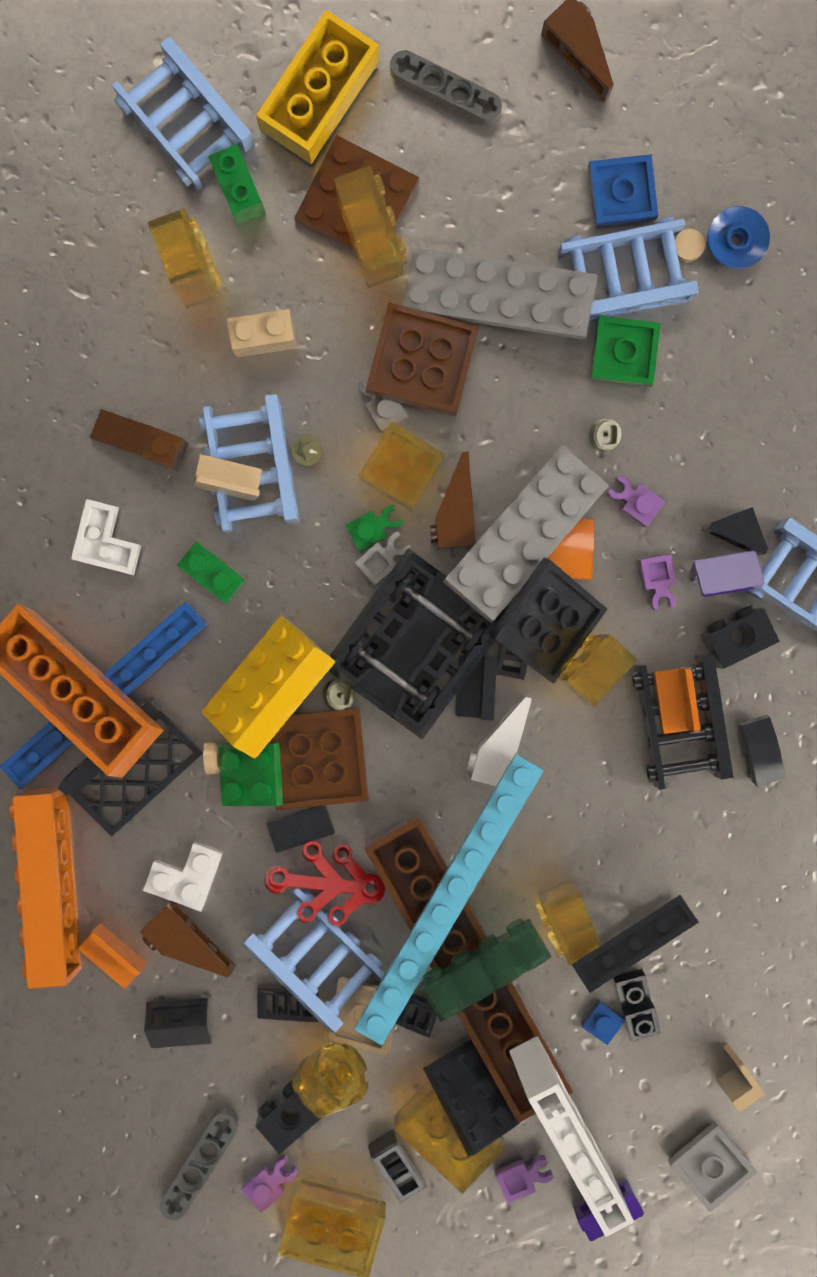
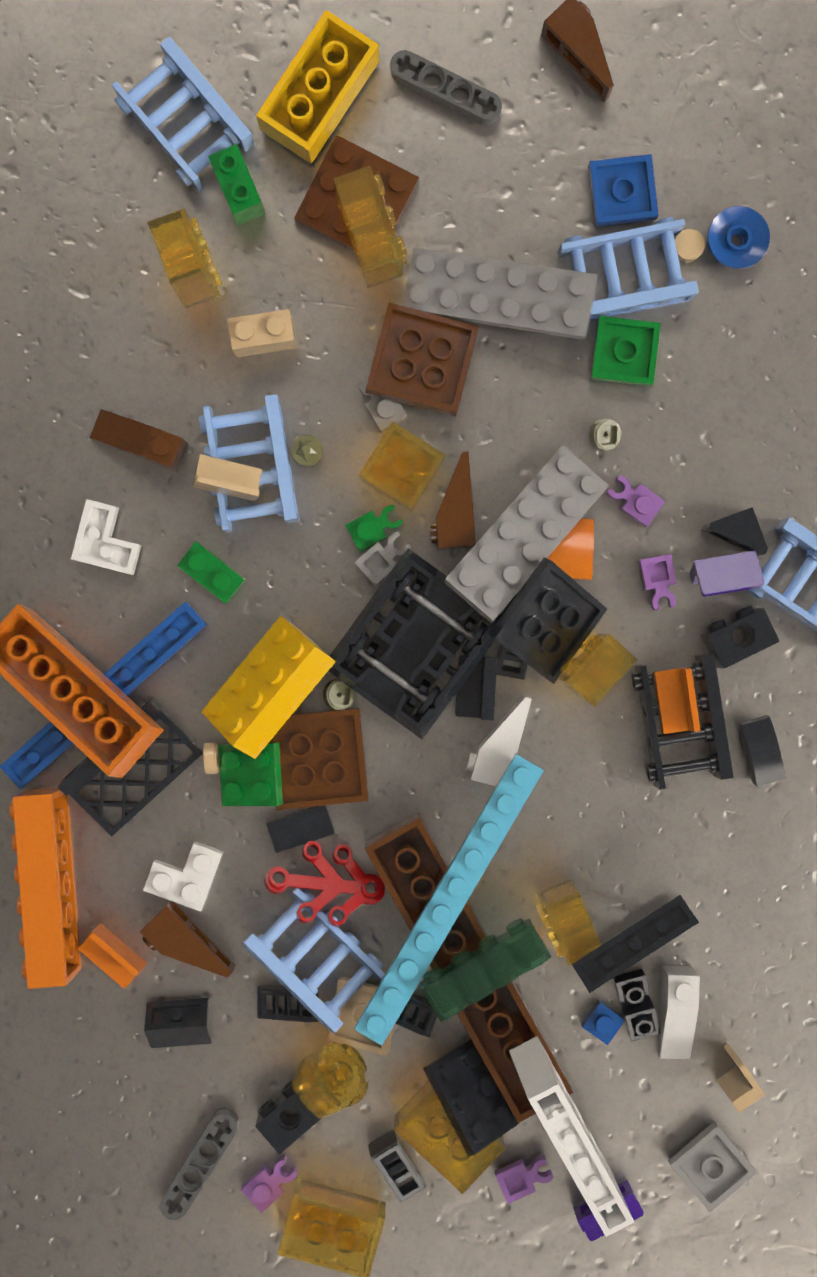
none -> white slope [658,965,700,1059]

